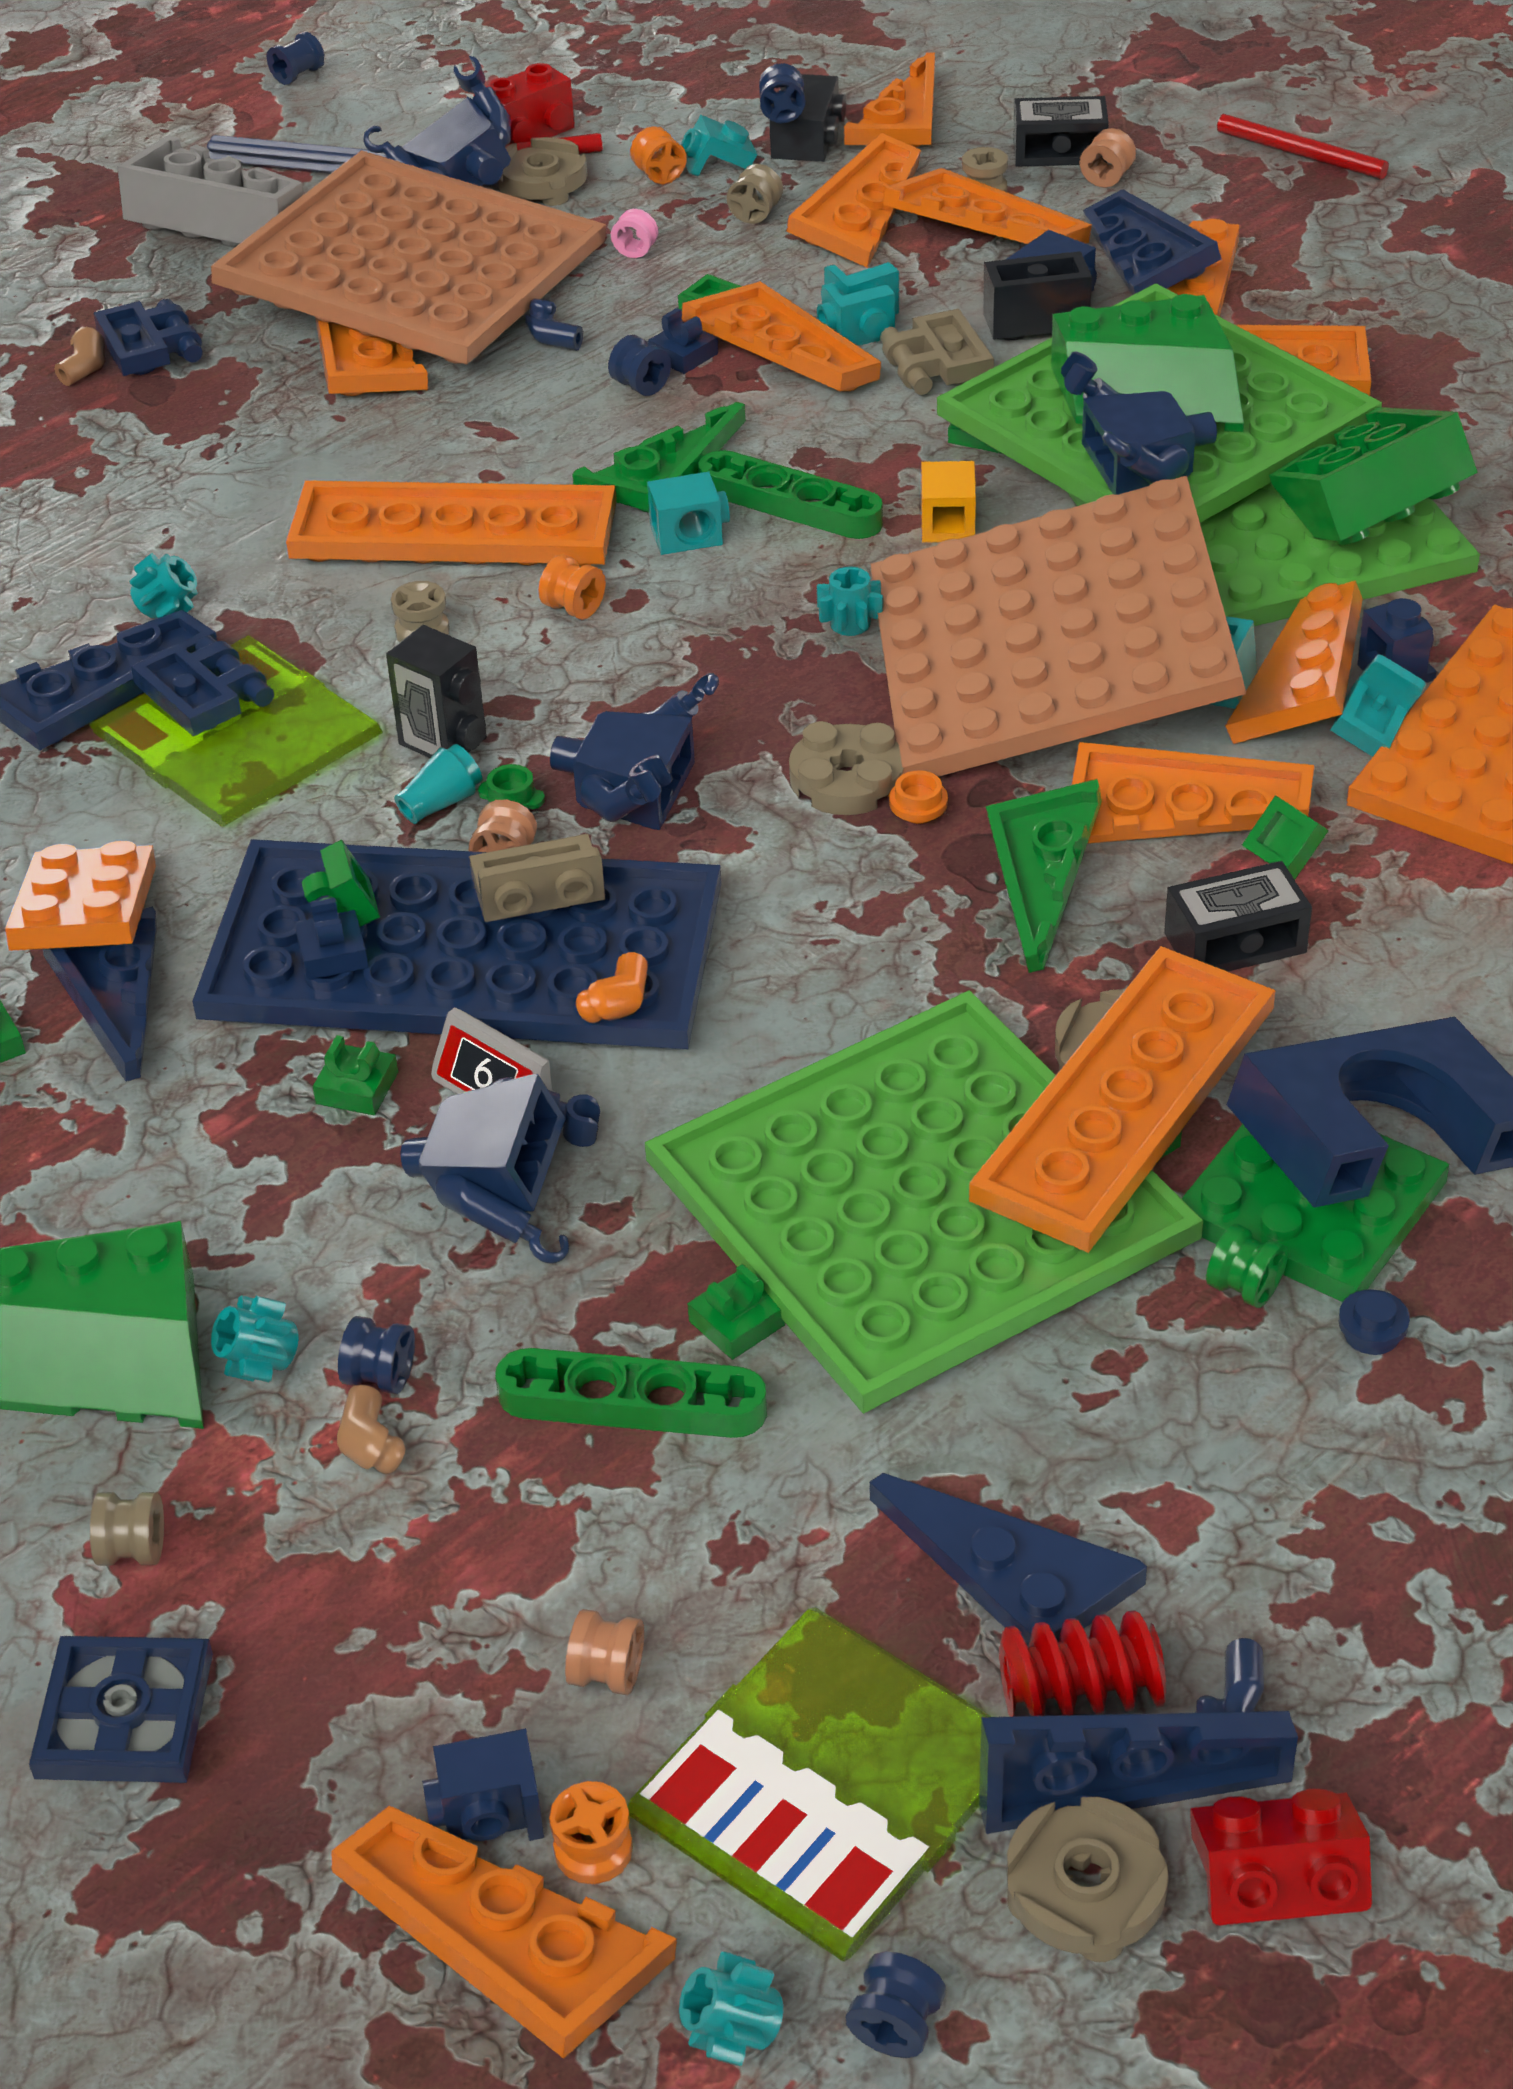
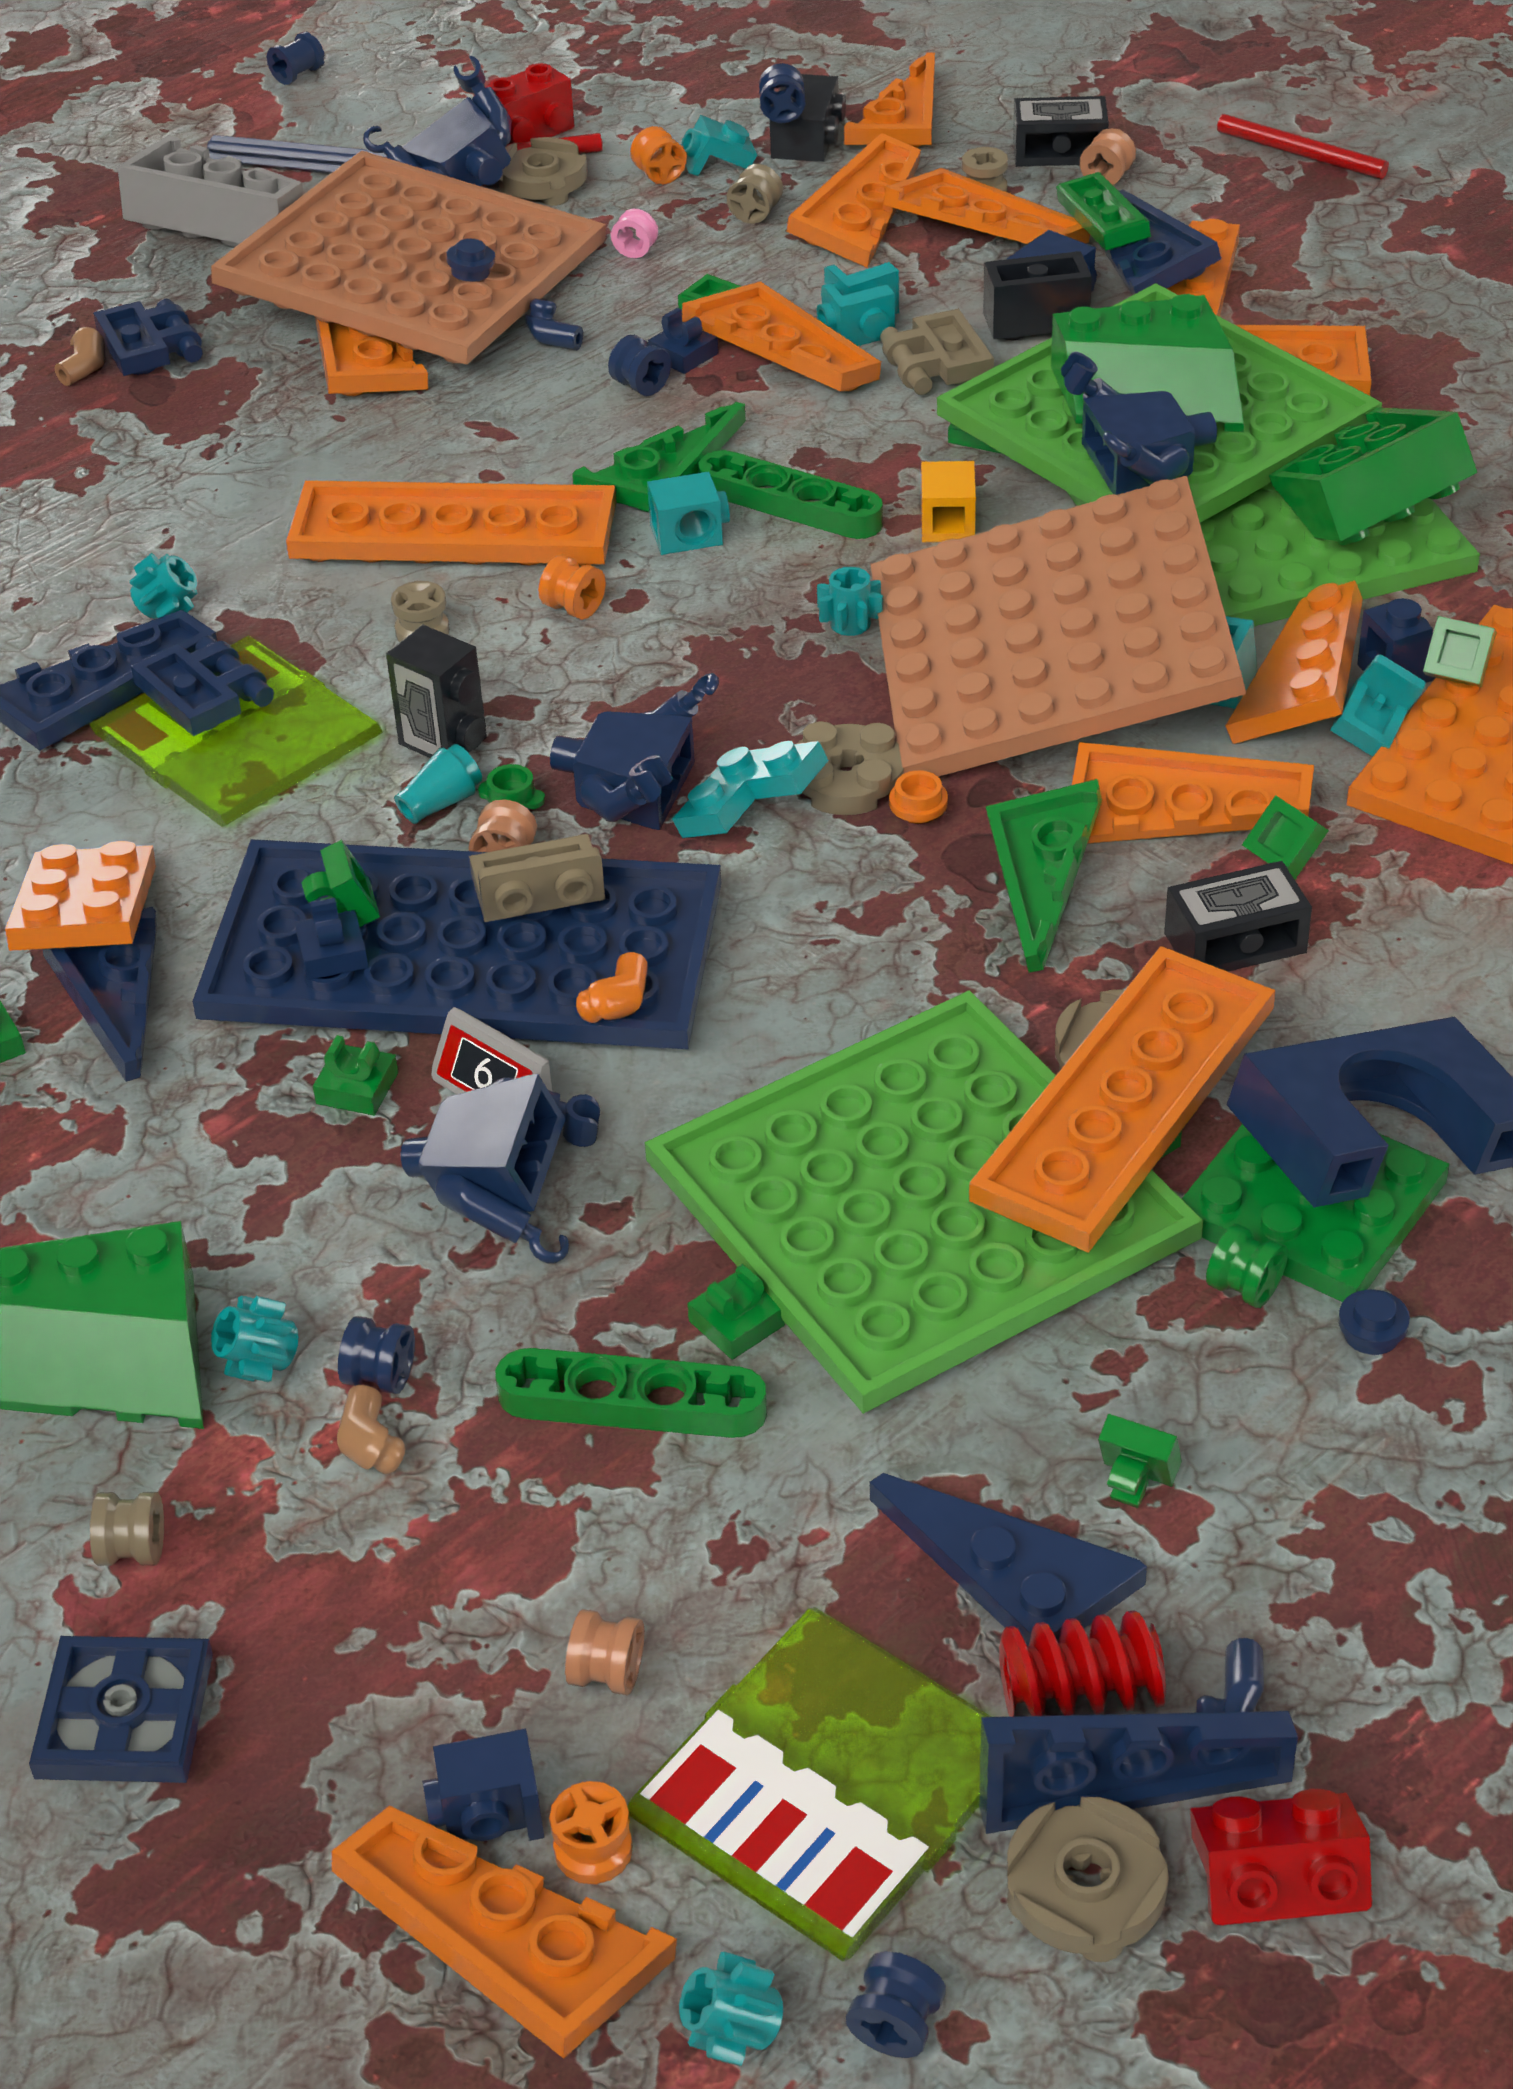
none -> dark blue plate [446,239,495,282]
none -> teal plate [672,741,829,838]
none -> green tile [1056,172,1151,251]
none -> green tile [1098,1413,1182,1508]
none -> plate [1423,616,1497,688]

